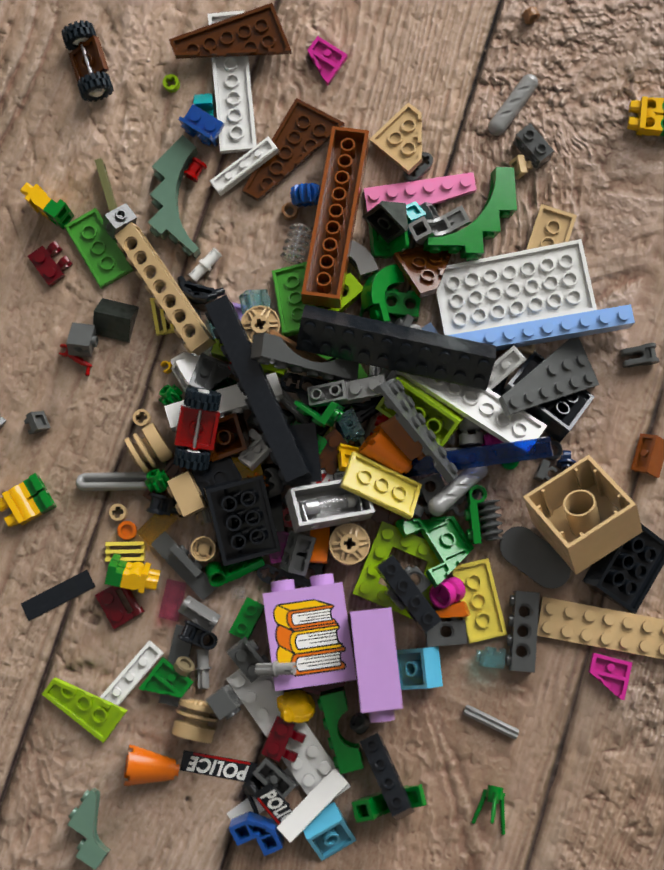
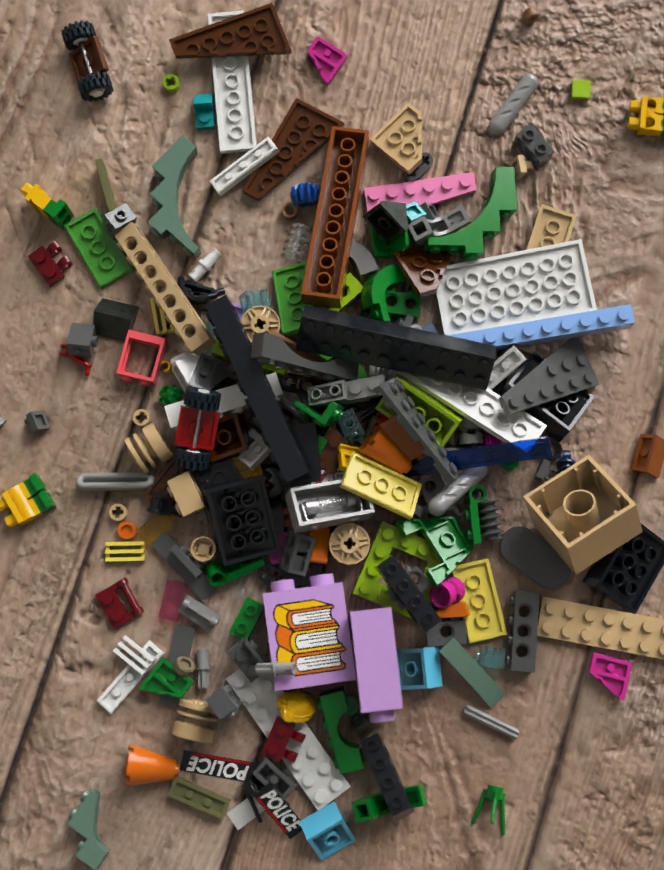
black sticker [21,570,95,621] -> none
lime wing [42,677,128,743] -> none
yellow hips [104,553,161,593] -> none
green gear [144,469,170,493] -> none
black piece [177,619,218,650] -> none
blue bracket [178,104,225,147] -> none
red bush [183,157,207,182] -> none
blue brick [229,811,285,856] -> none
white tile [276,768,349,843] -> none
dark grey piece [620,343,660,368] -> none
none -> white tile [113,635,156,675]
none -> coral window [116,329,168,387]
none -> olive plate [167,776,231,820]
none -> green tile [344,695,359,716]
none -> sand green slope [438,637,505,708]
none -> lime tile [571,80,591,100]

